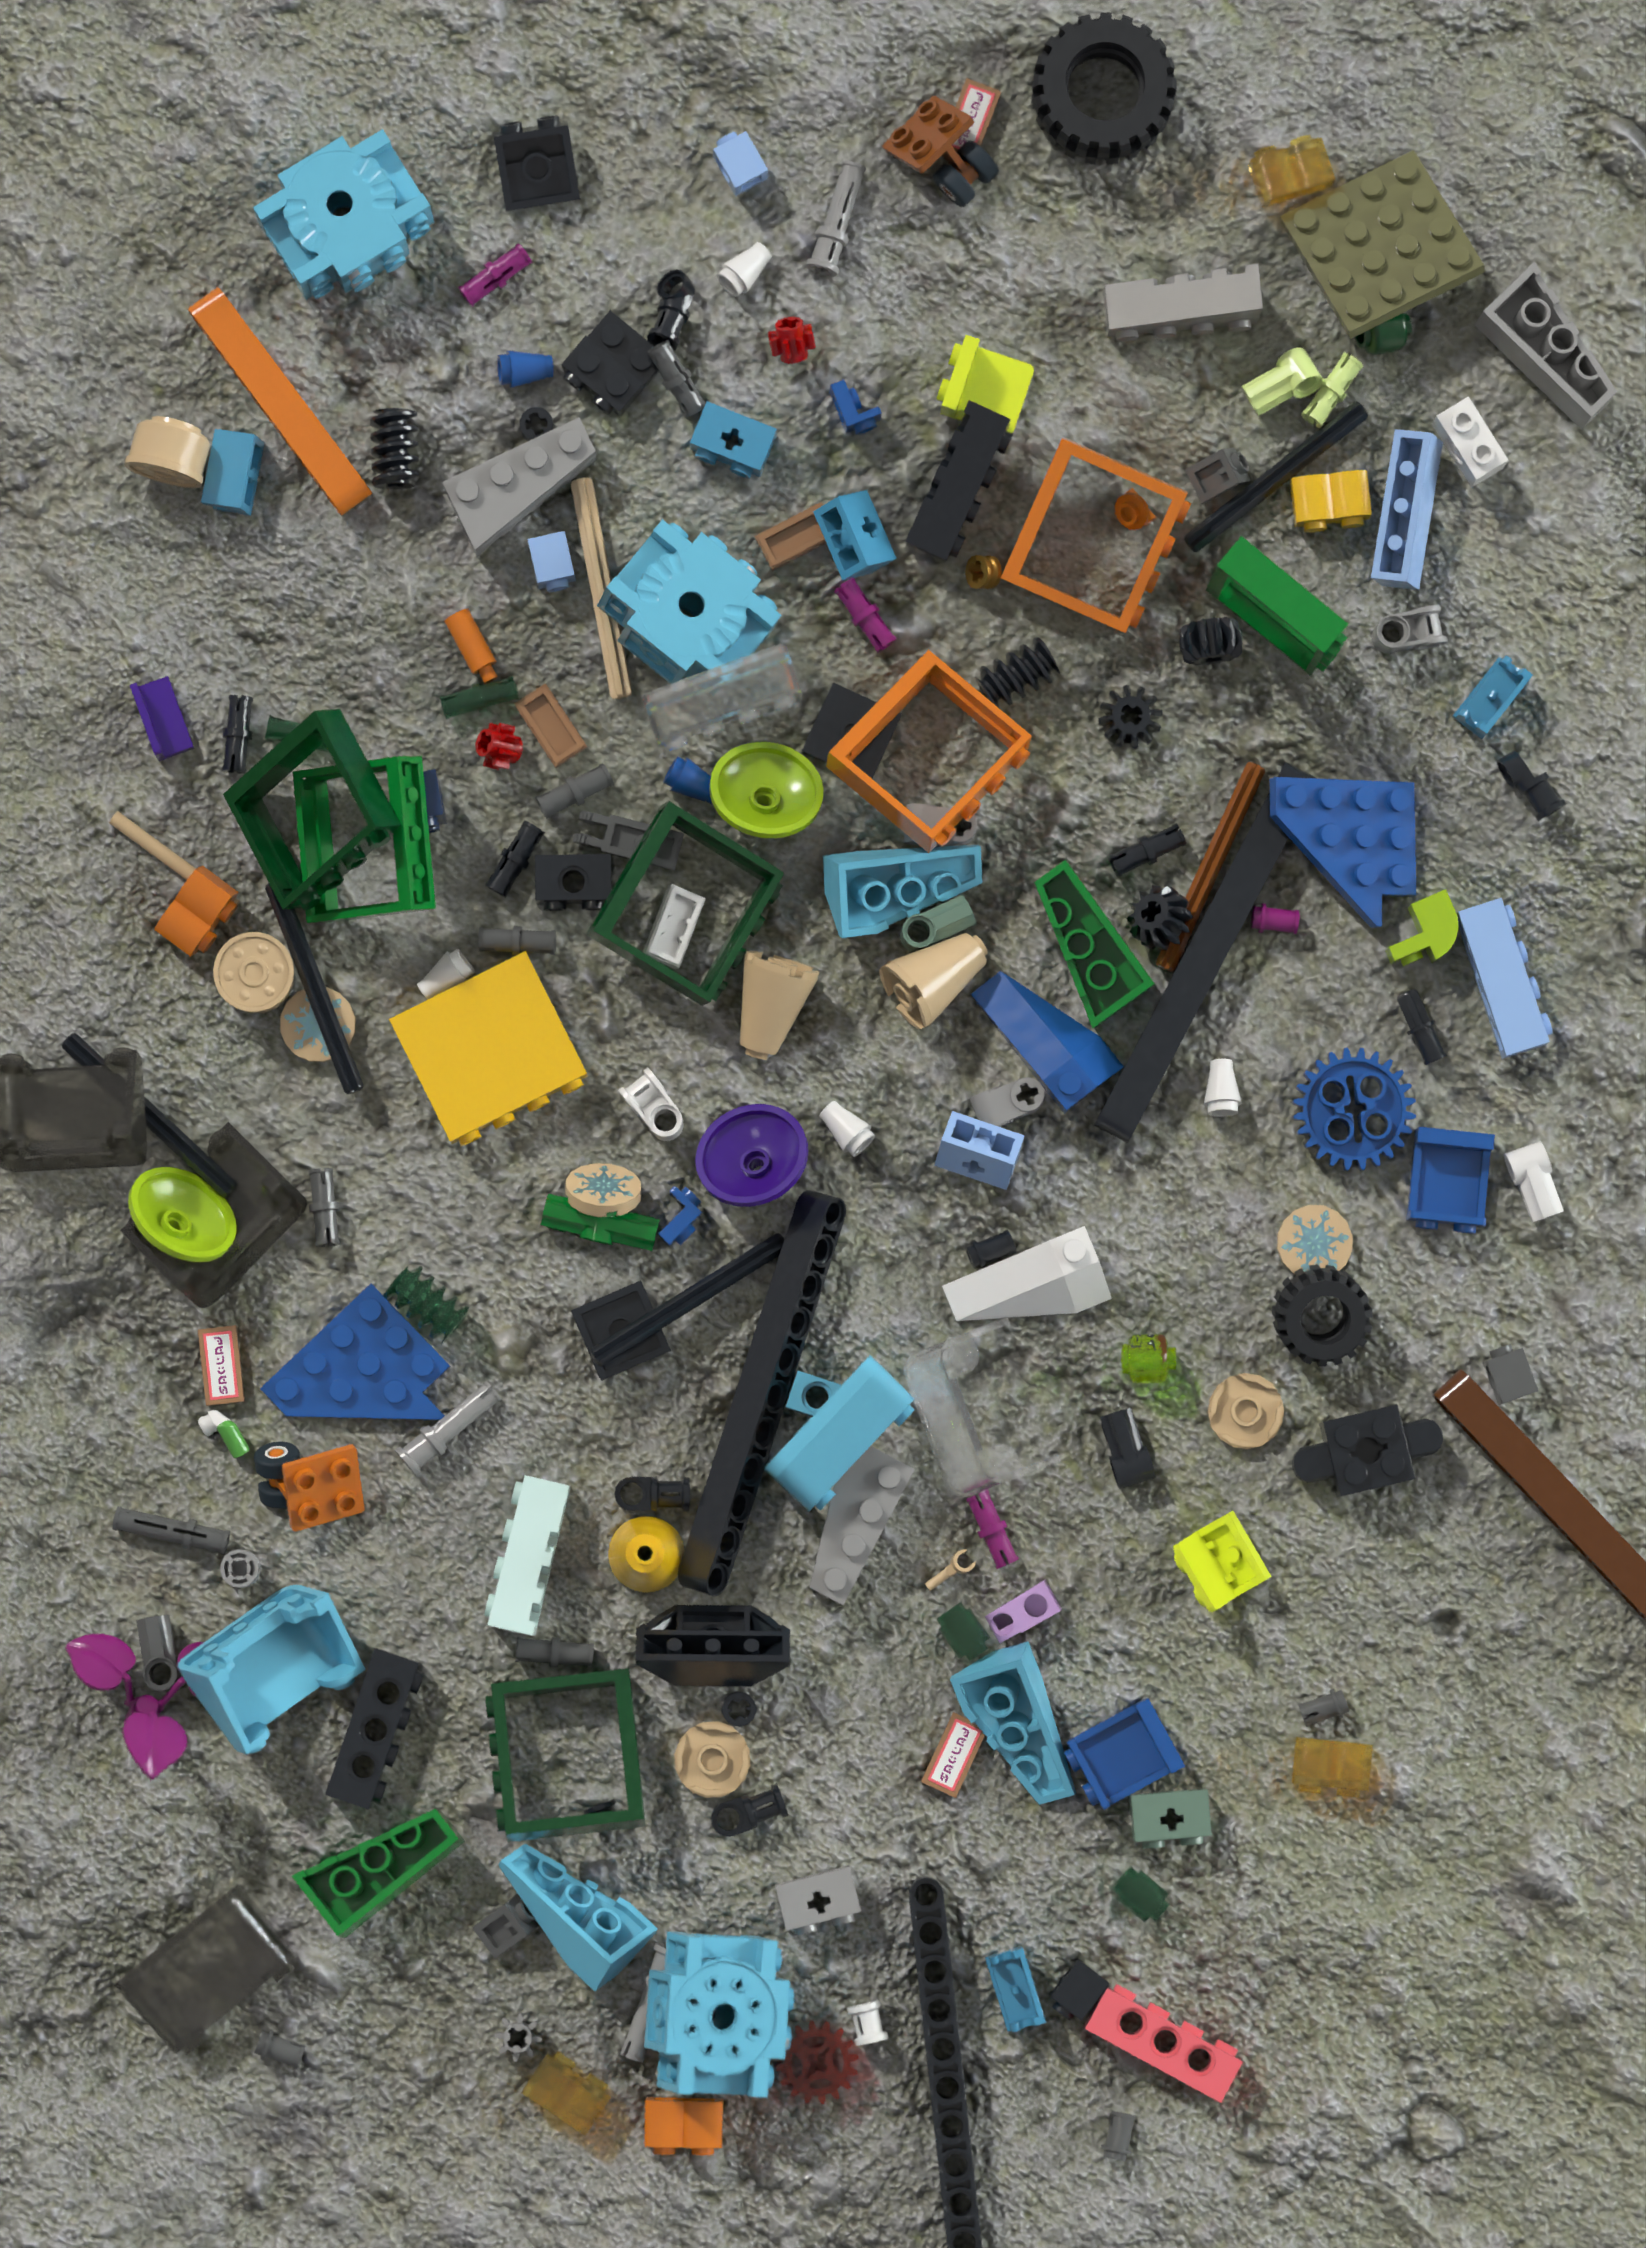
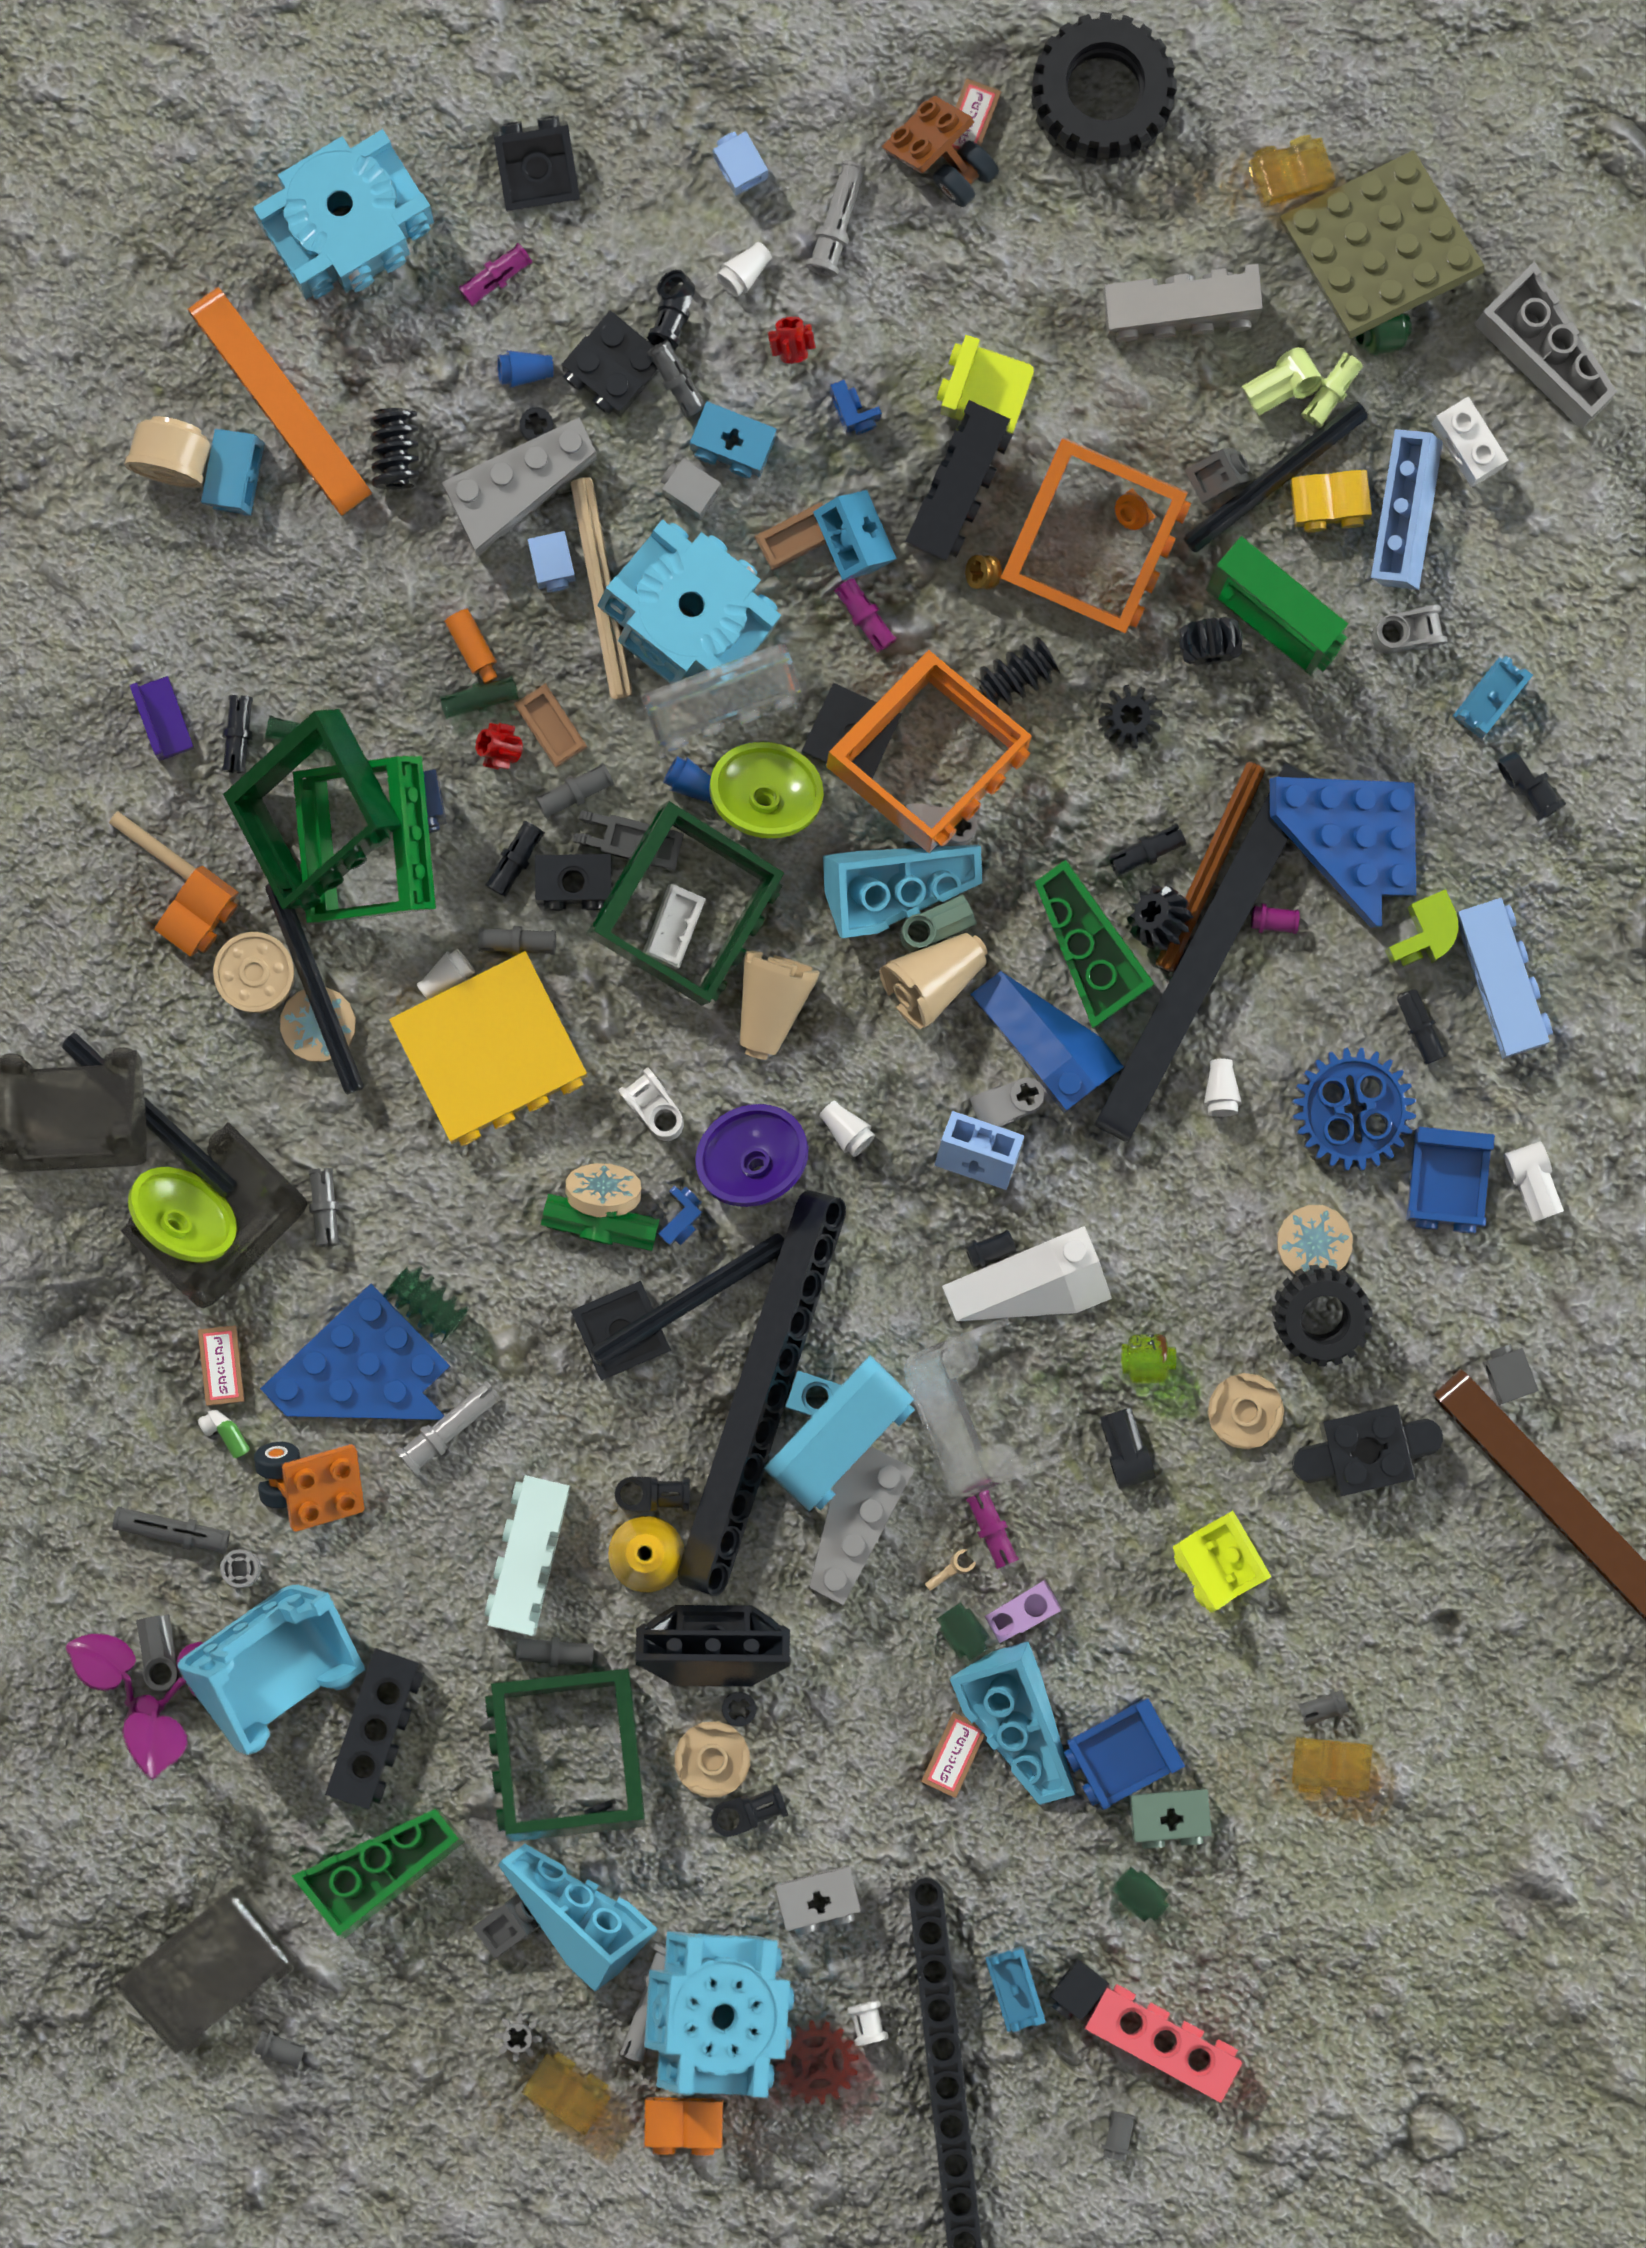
none -> light grey brick [661,458,721,520]

